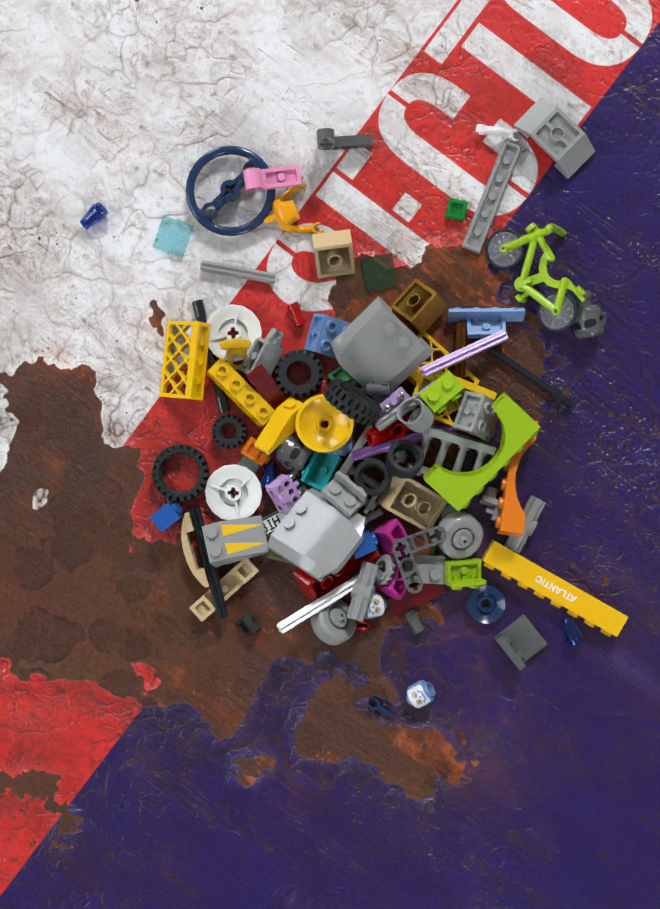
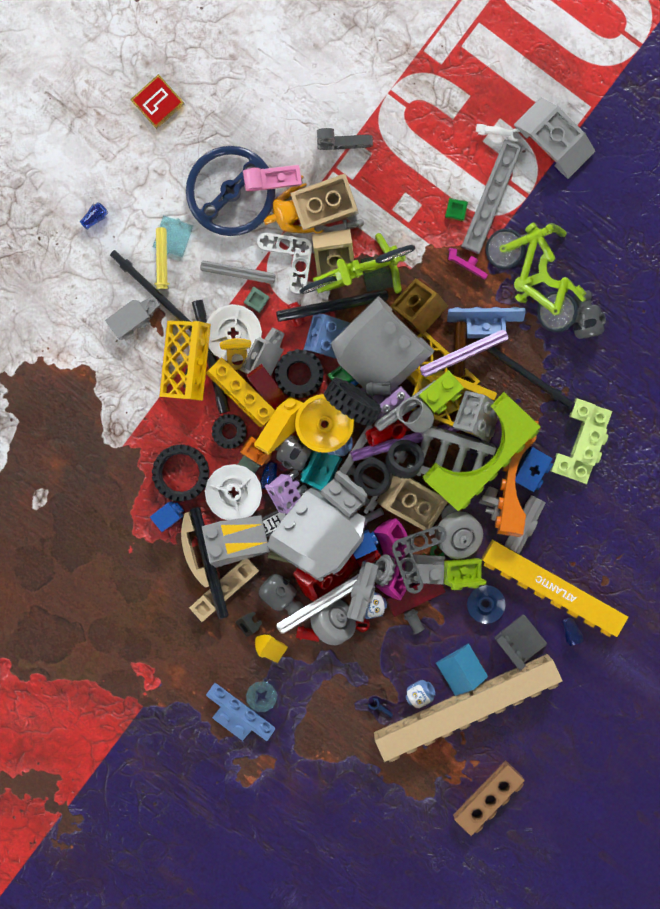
none -> light grey hinge [105,296,160,341]
none -> black bar [110,250,192,332]
none -> red tile [130,74,185,130]
none -> light yellow axle [154,227,170,289]
none -> medium blue bracket [206,683,275,741]
none -> sand green tile [243,287,270,313]
none -> clear light blue gear [246,681,277,712]
none -> yellow tile [255,635,288,663]
none -> white beam [257,233,312,294]
none -> dark grey piece [258,574,304,616]
none -> black axle [276,290,389,322]
none -> tan slope [290,174,359,230]
none -> red pin [296,625,319,642]
none -> lime piece [299,233,415,294]
none -> light grey piece [323,219,364,233]
none -> tan brick [374,654,562,762]
none -> dark azure slope [436,643,488,696]
none -> dark pink piece [448,248,488,280]
none -> medium nougat brick [453,760,525,836]
none -> blue brick [515,447,553,492]
none -> yellowish green bracket [550,398,612,484]

